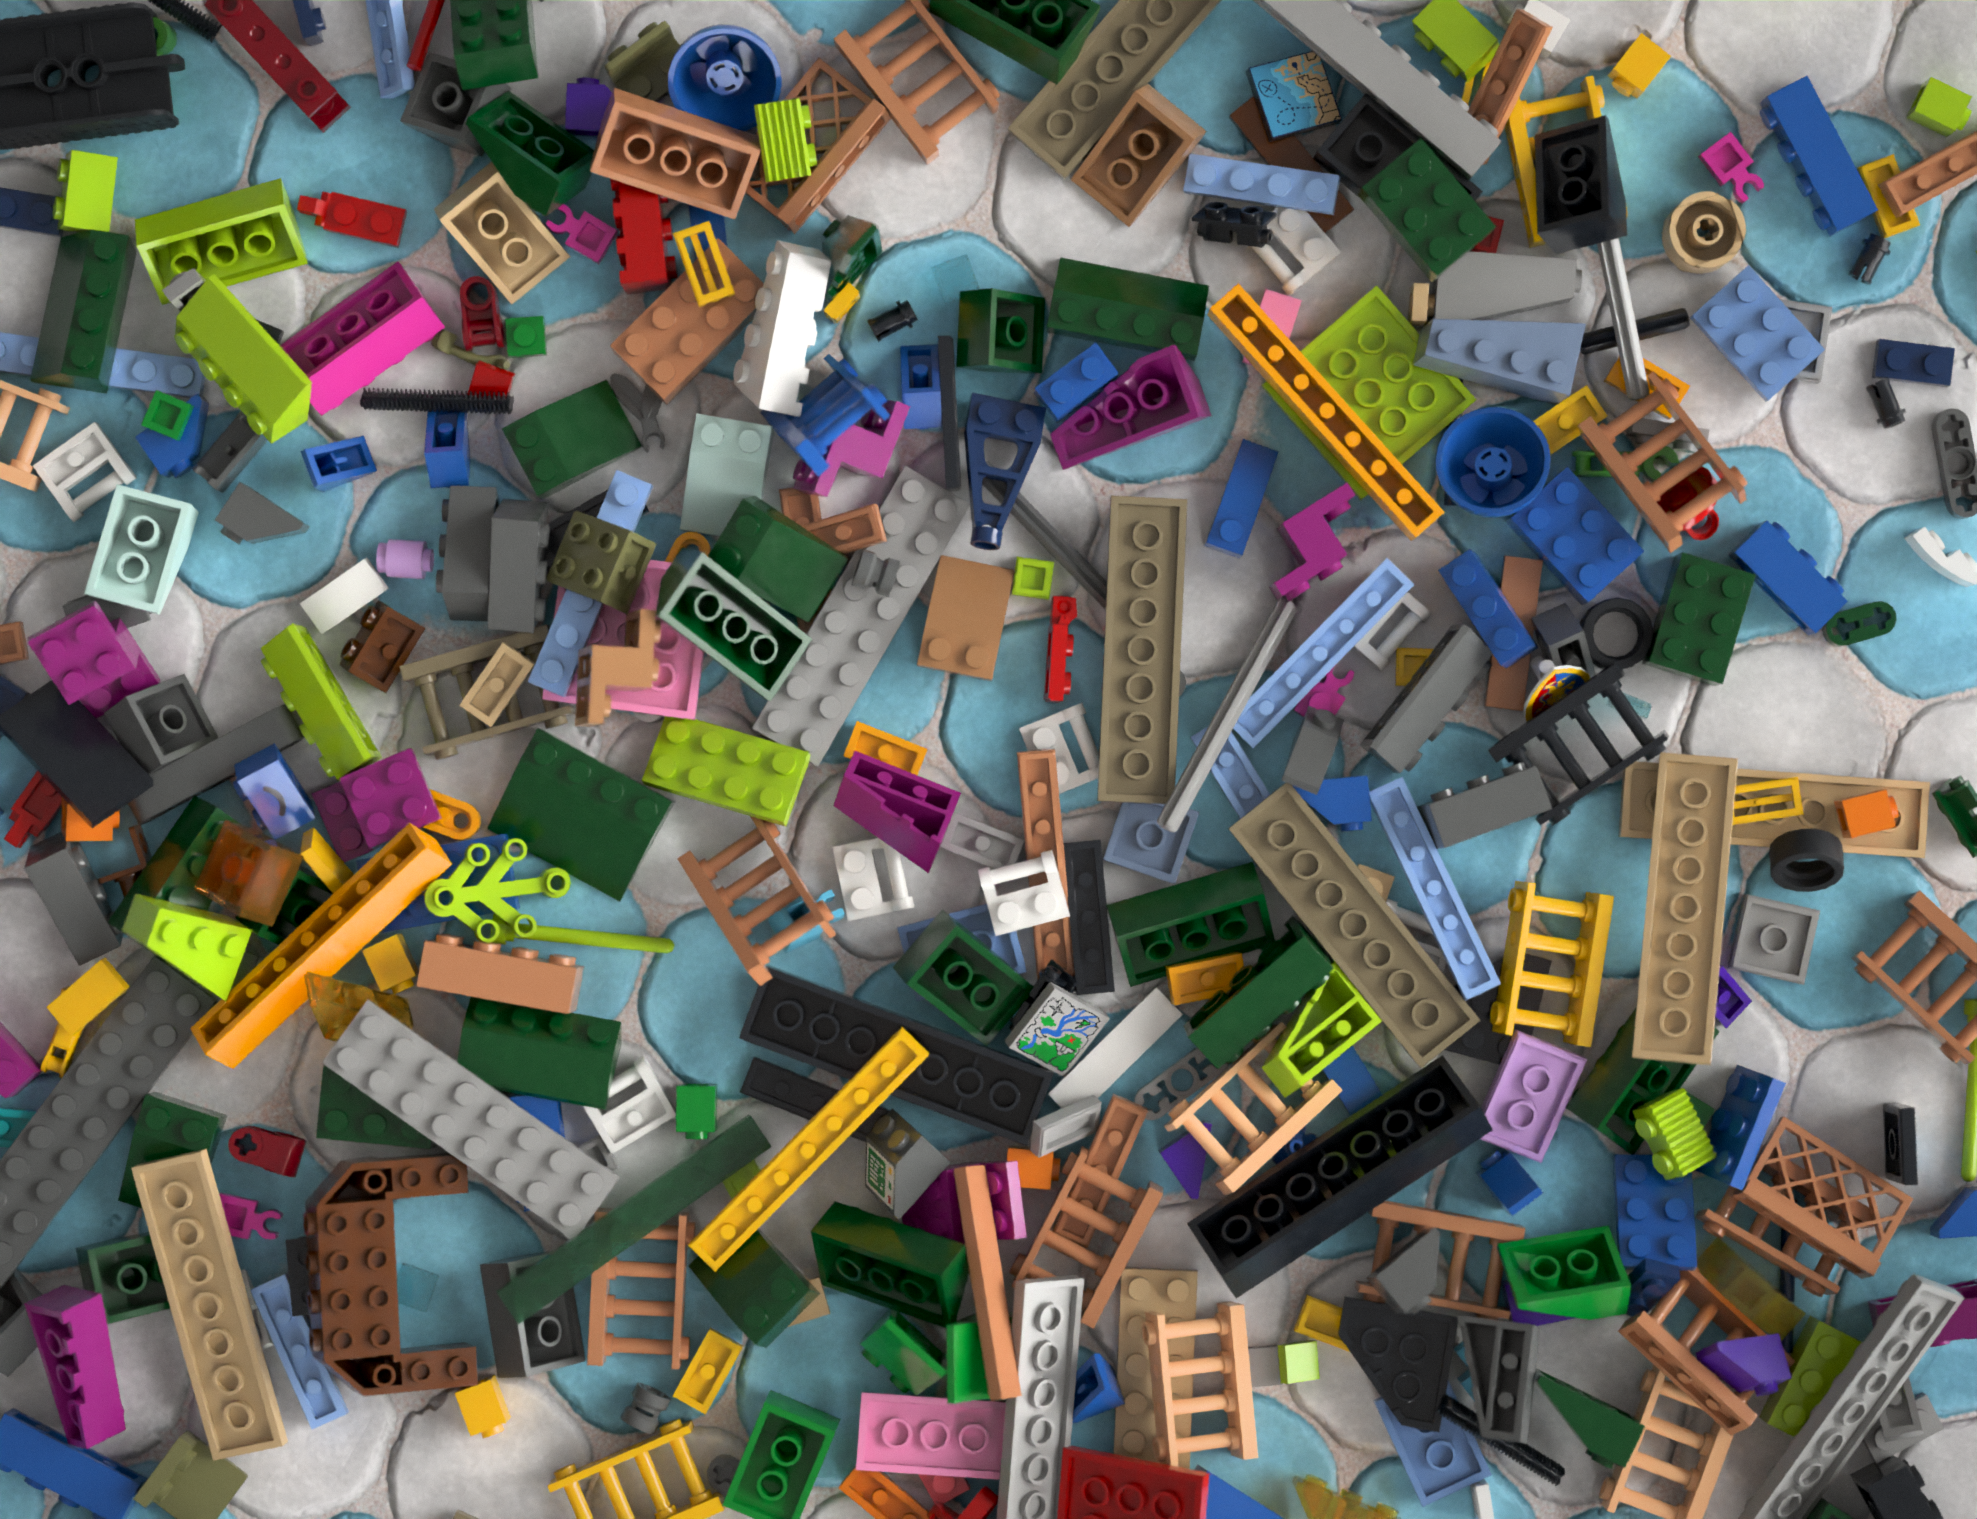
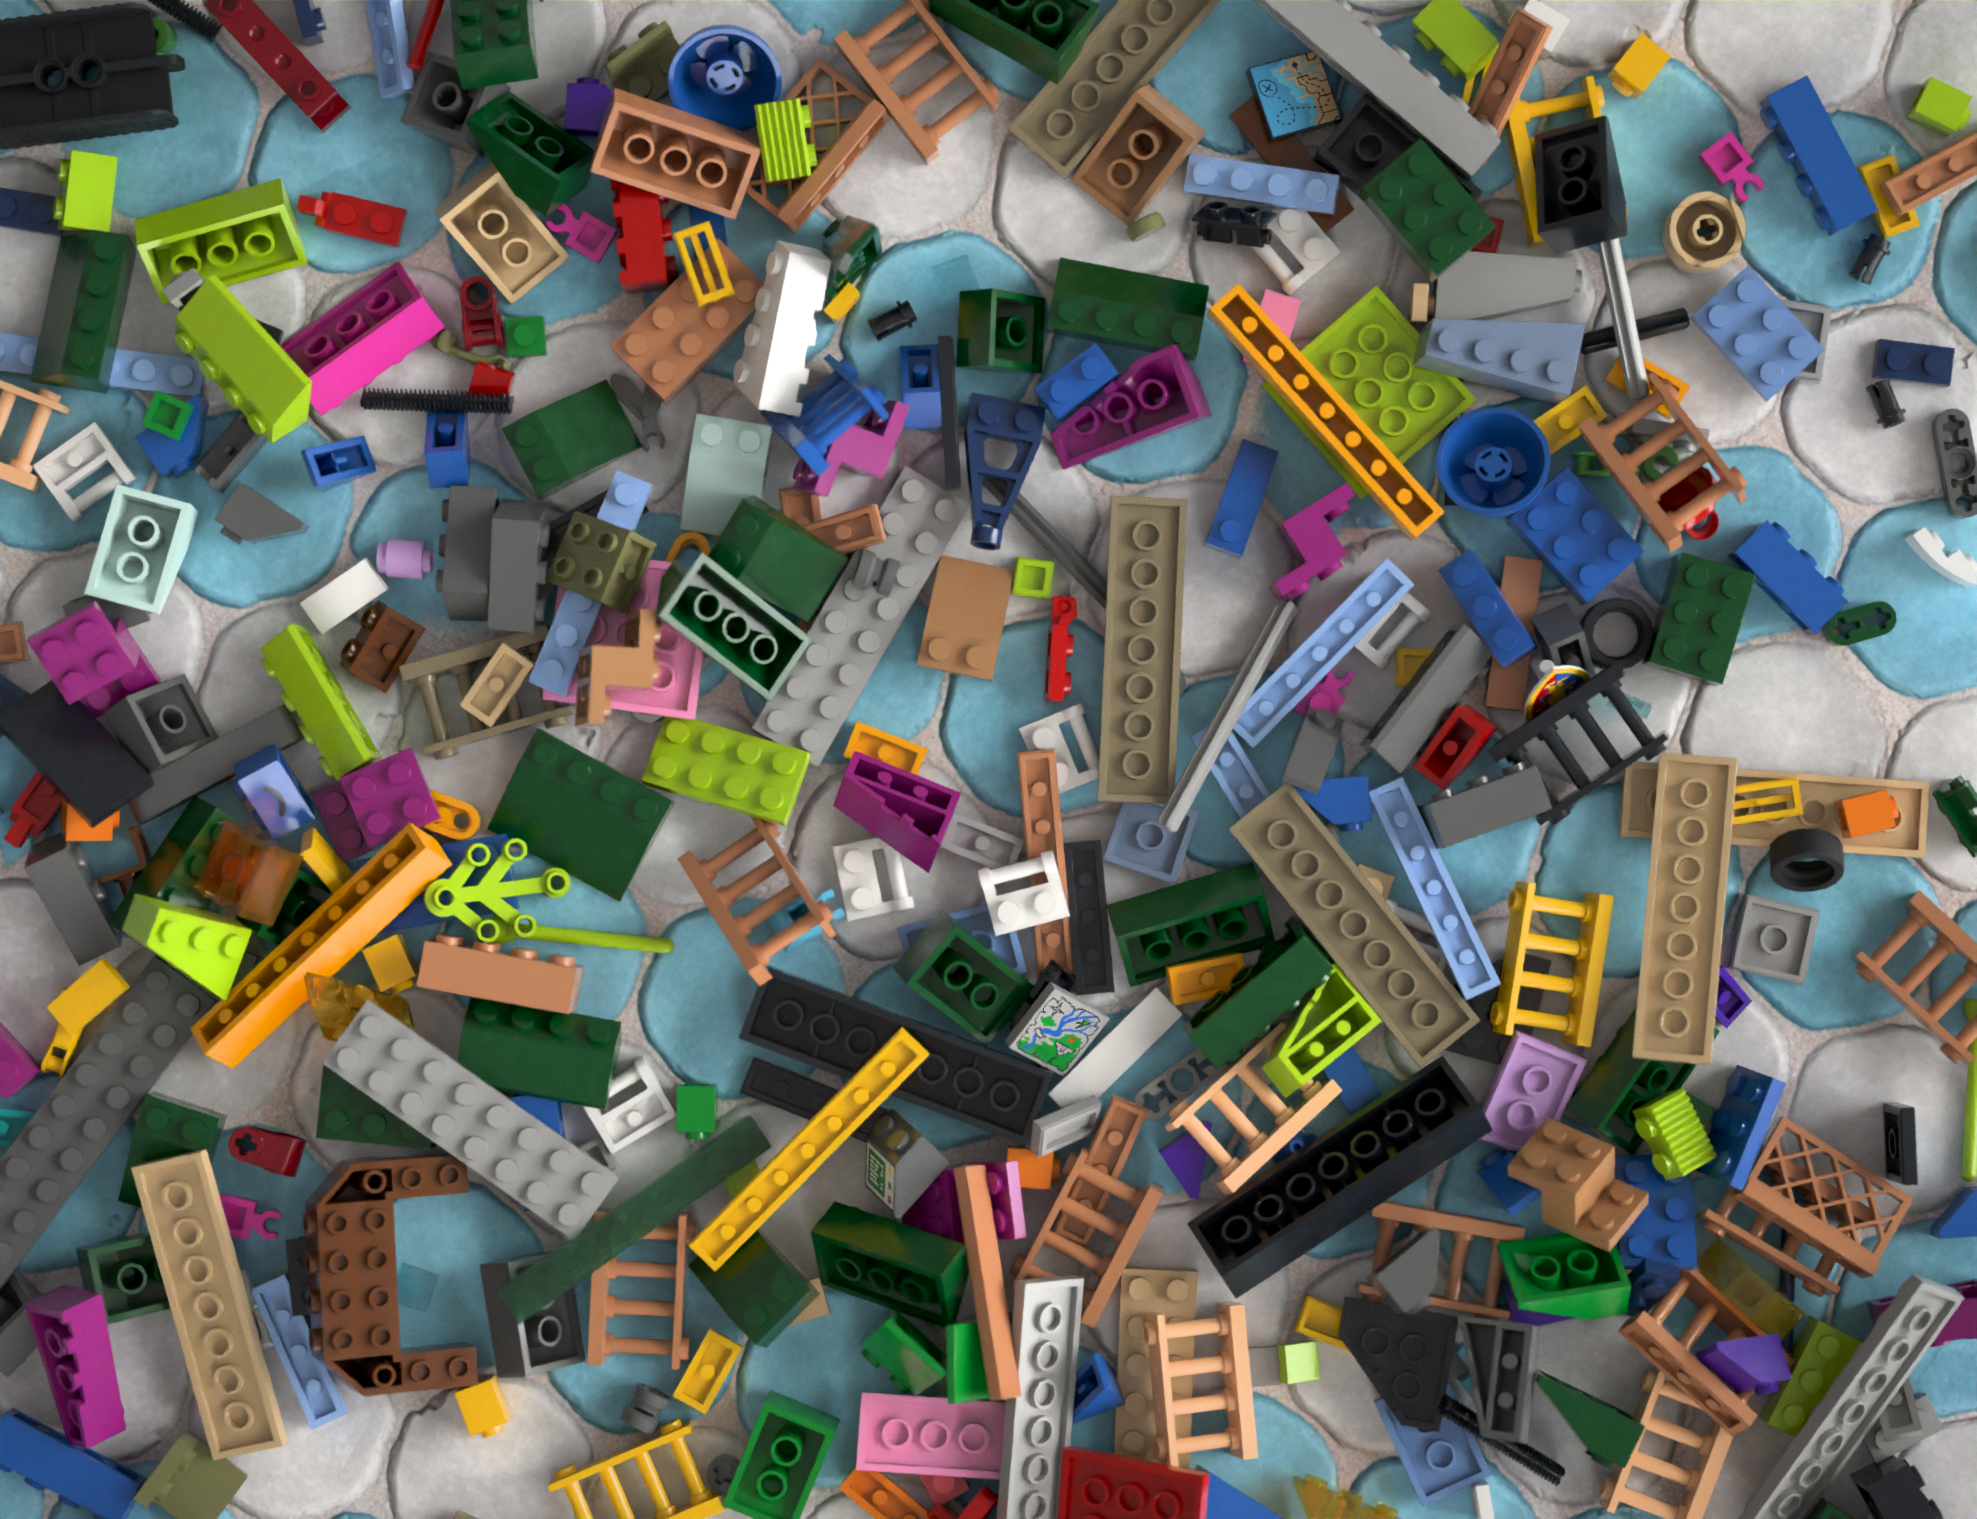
none -> olive tile [1126,212,1166,242]
none -> red slope [1413,705,1499,790]
none -> medium nougat bracket [1508,1117,1649,1252]

